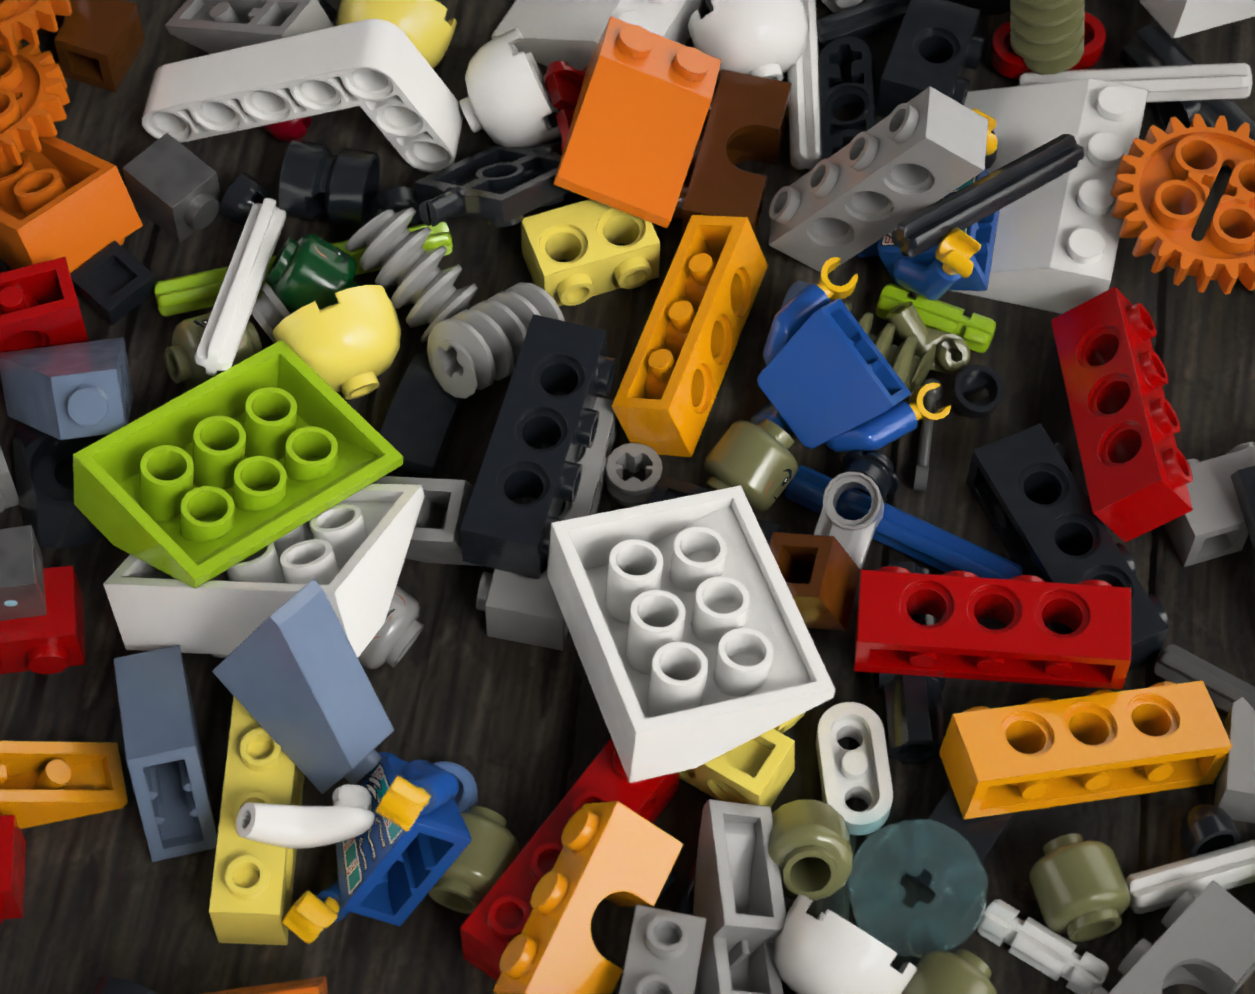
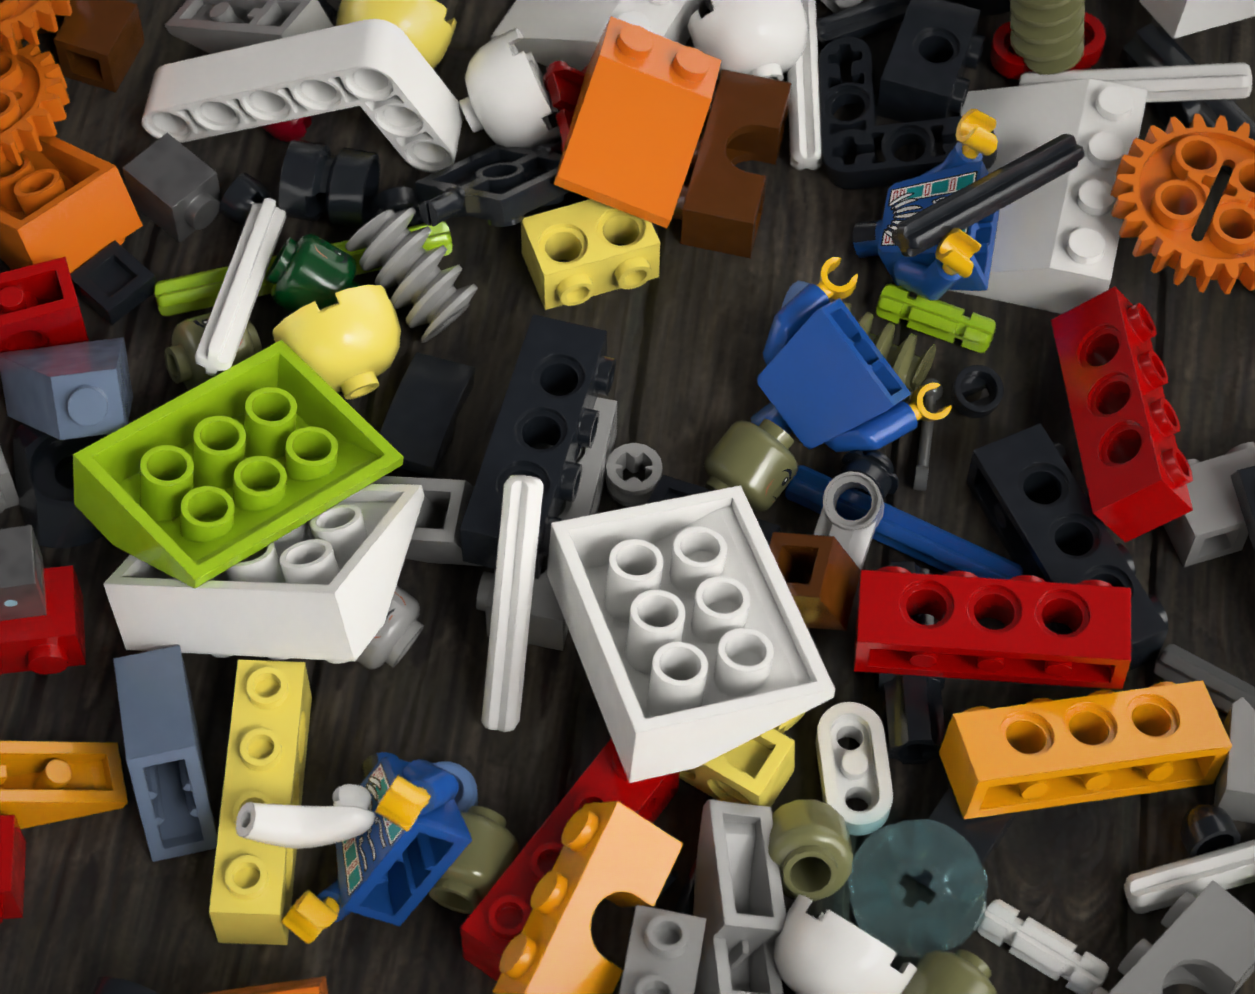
sand blue slope [212,579,394,794] -> none
light grey bush [251,282,290,343] -> none
light grey piece [427,282,565,399] -> none
light orange brick [611,215,768,457] -> none
light grey brick [768,86,988,273] -> none
olive arm [885,302,971,373] -> none
olive head [1029,833,1130,942] -> none
none -> white axle [481,475,543,732]

